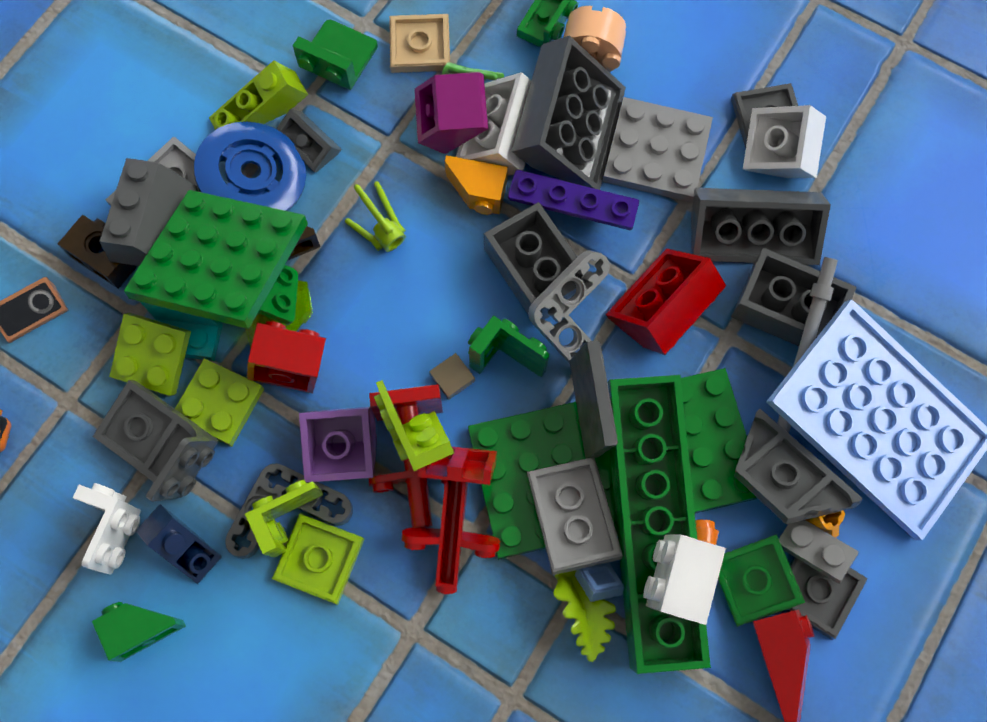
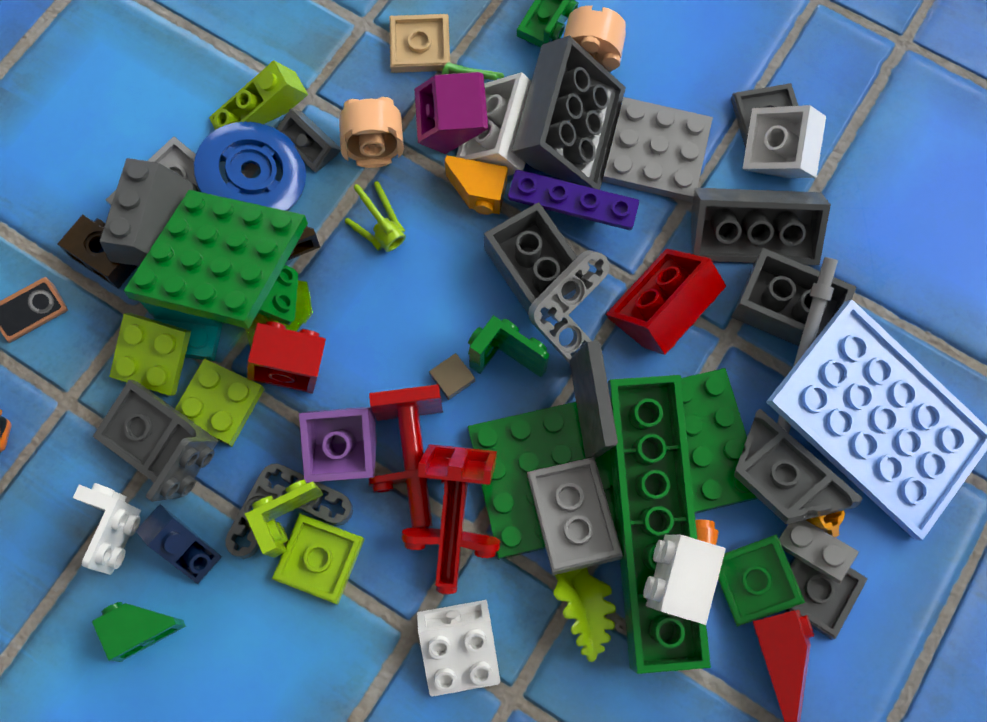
green bracket [292,19,378,90] -> none
lime bracket [374,380,454,471] -> none
medium blue tile [575,562,625,602] -> none
none -> light nougat brick [339,97,404,168]
none -> white bracket [417,600,500,696]

